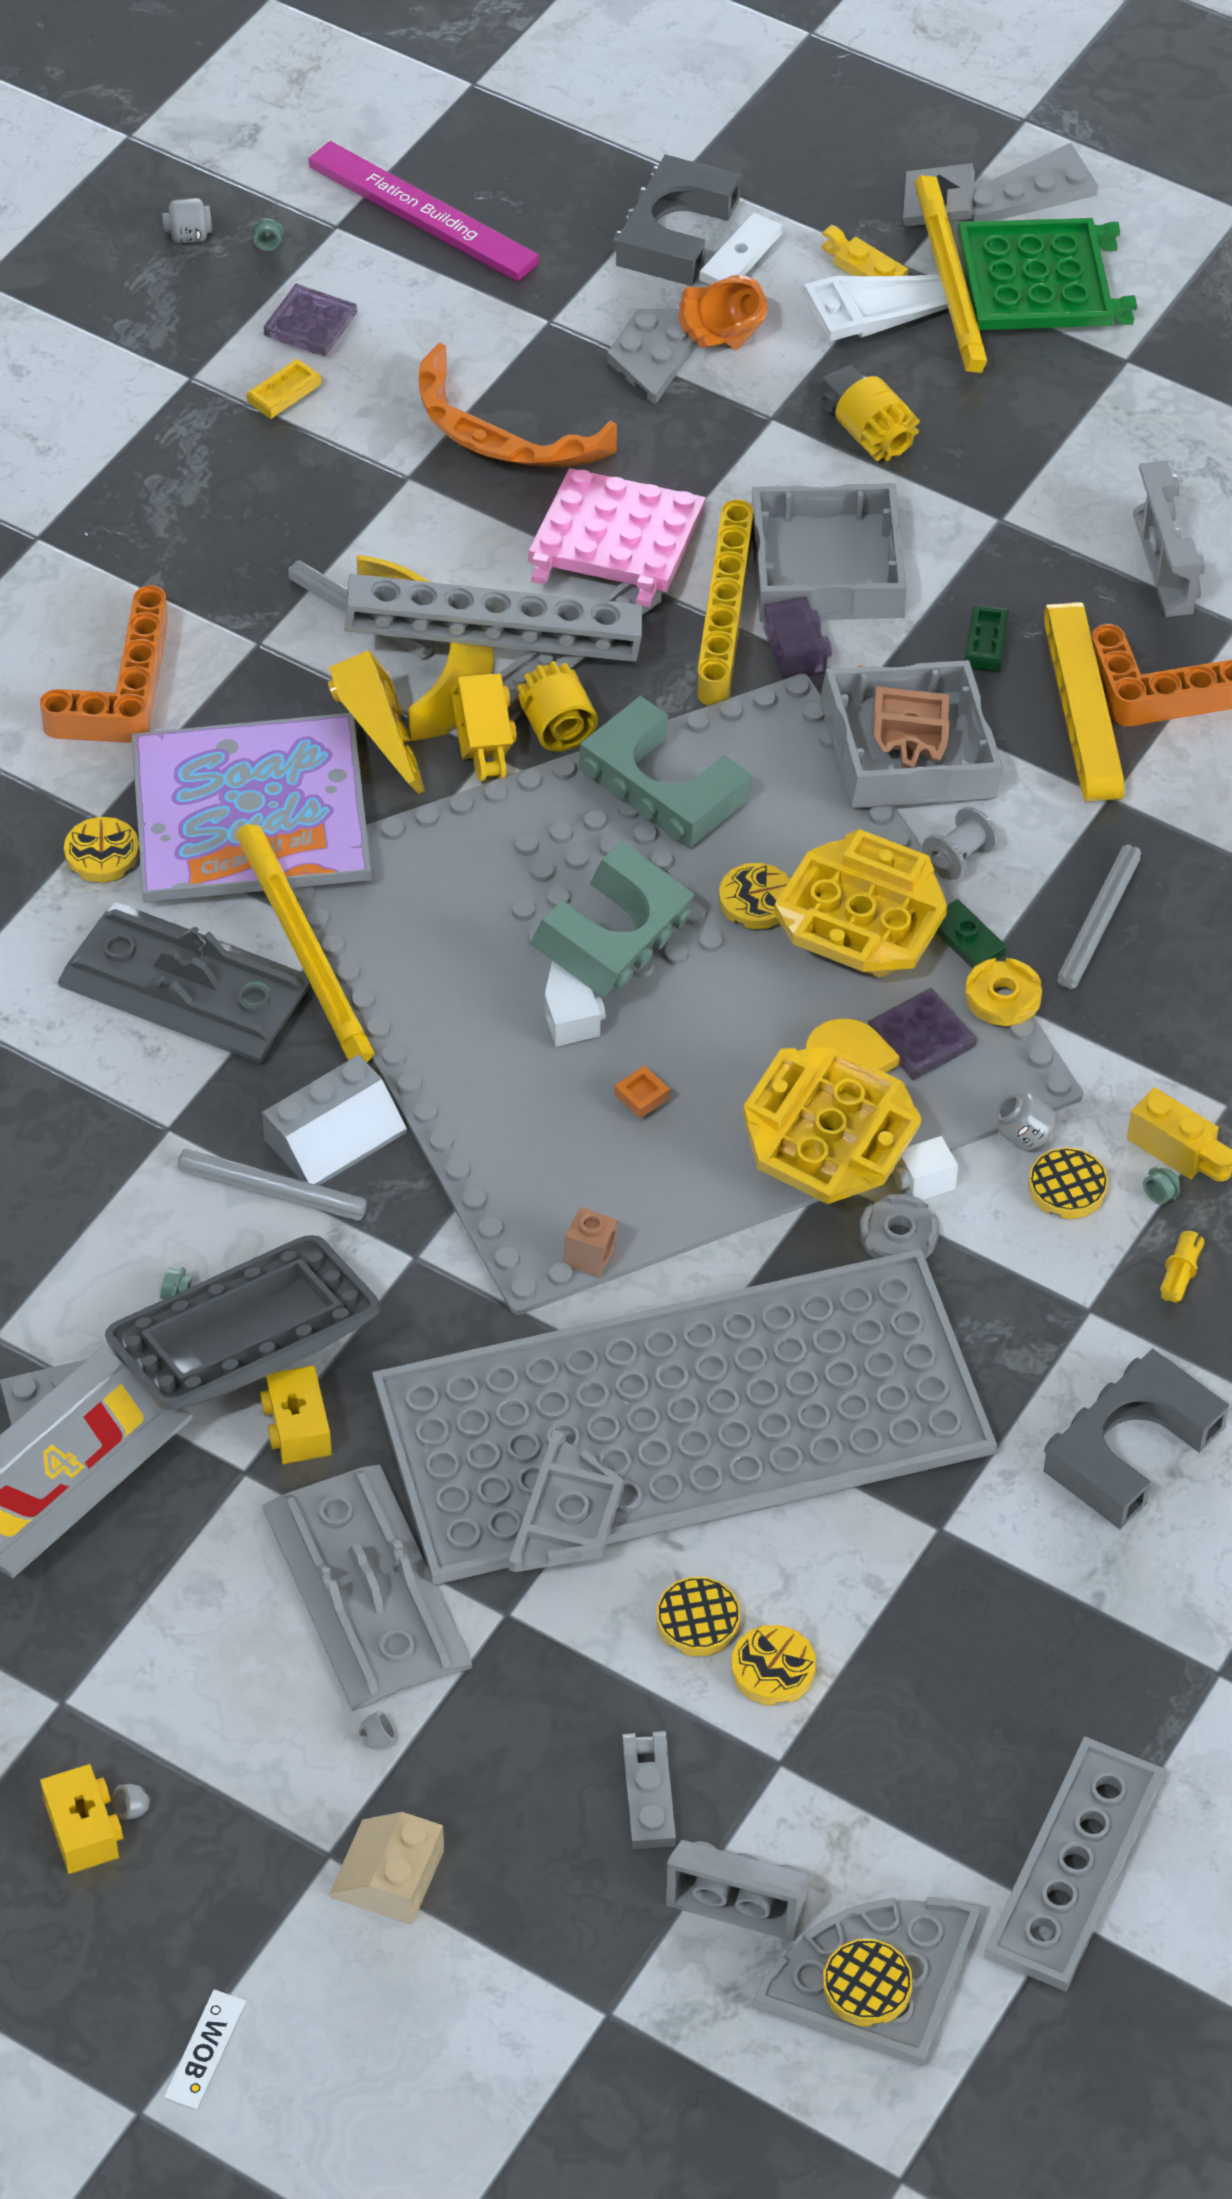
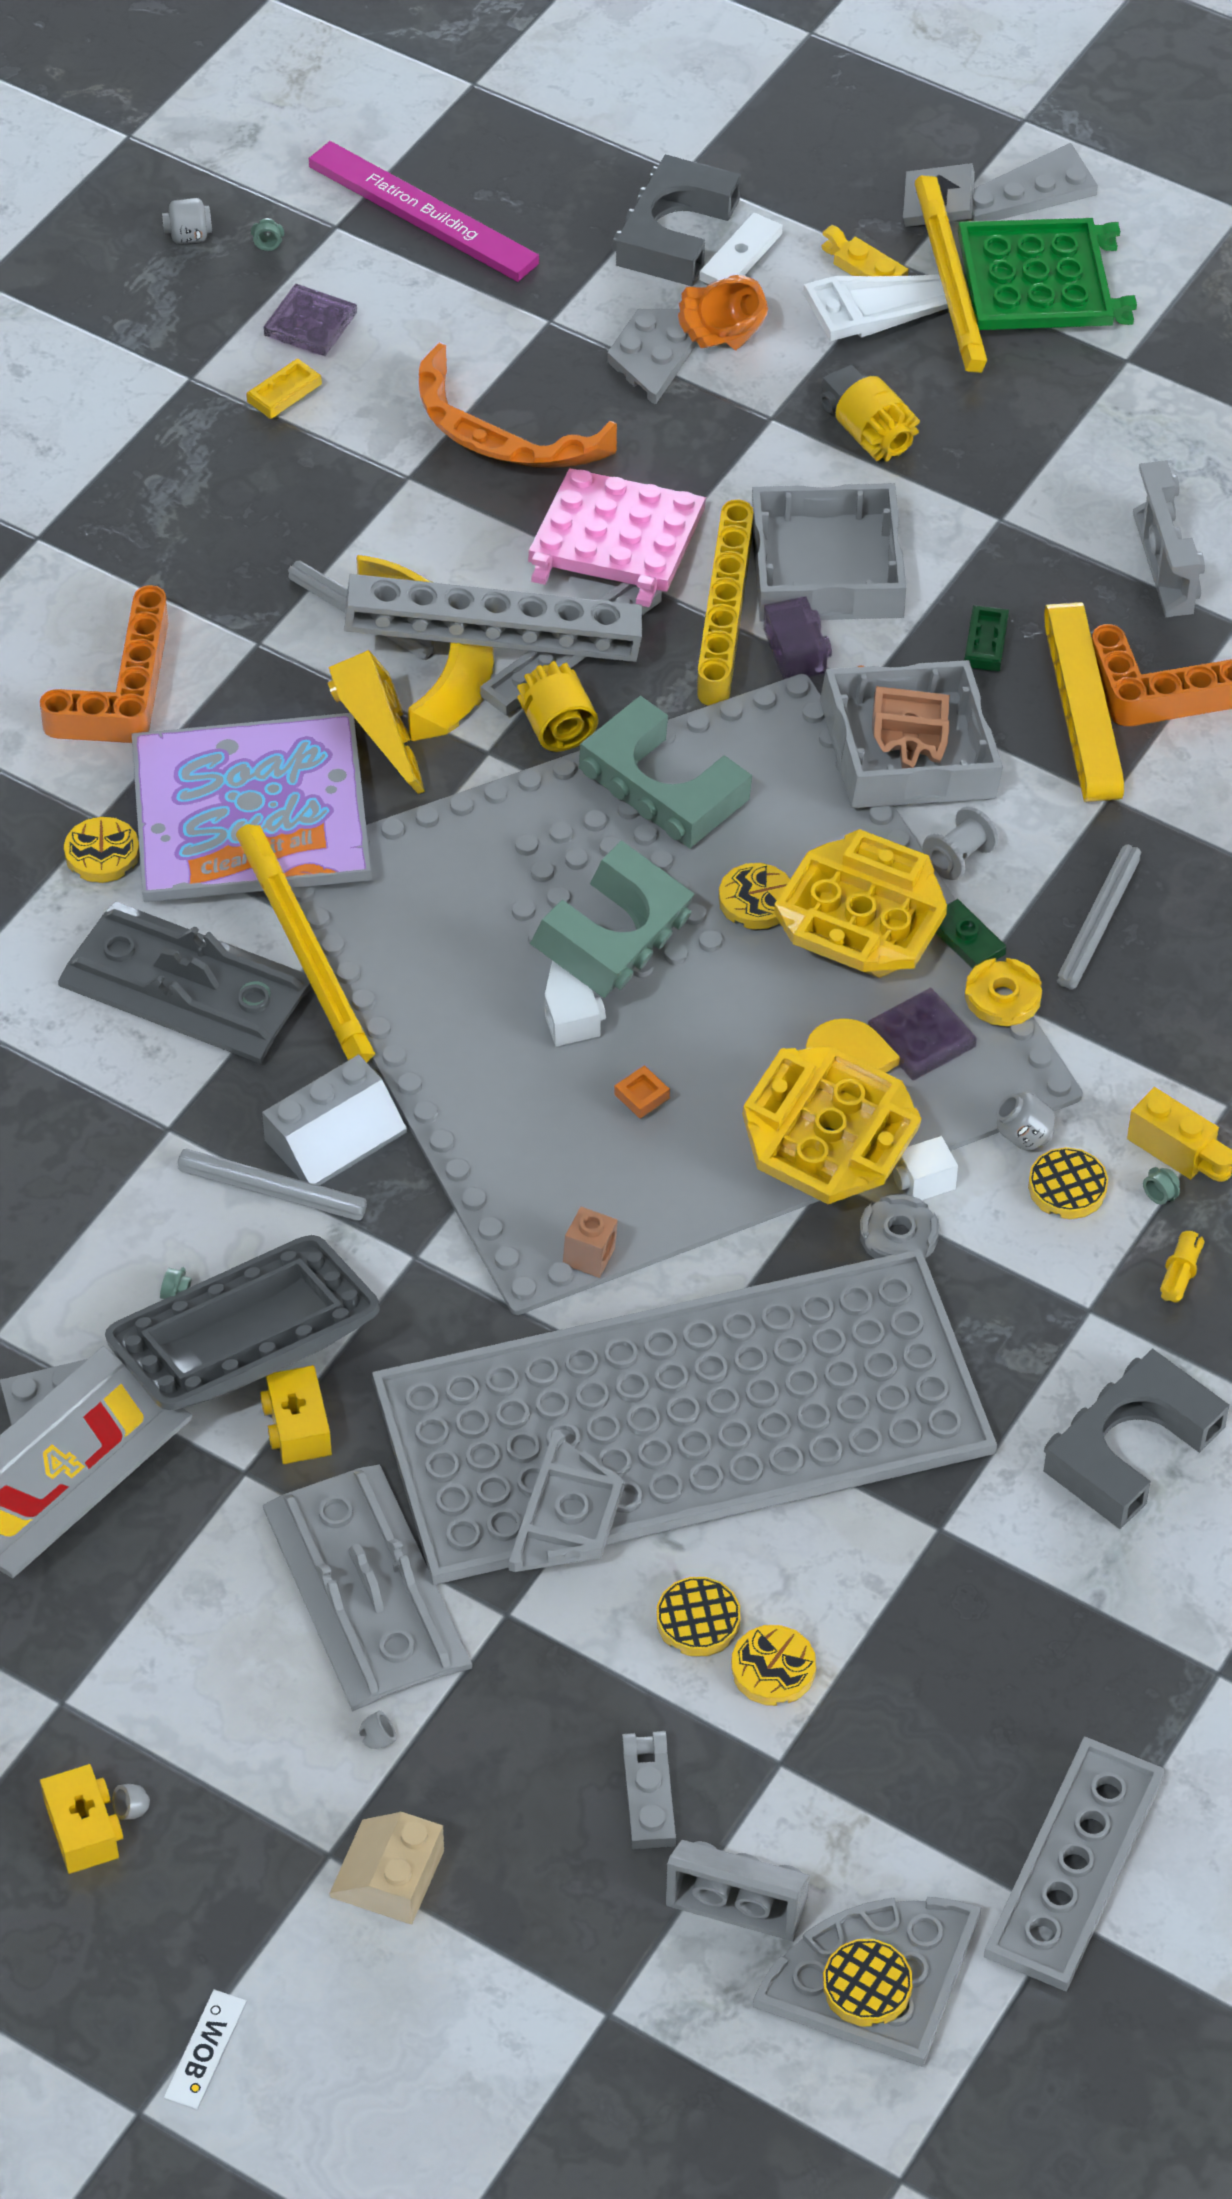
yellow brick [450,673,516,781] -> none

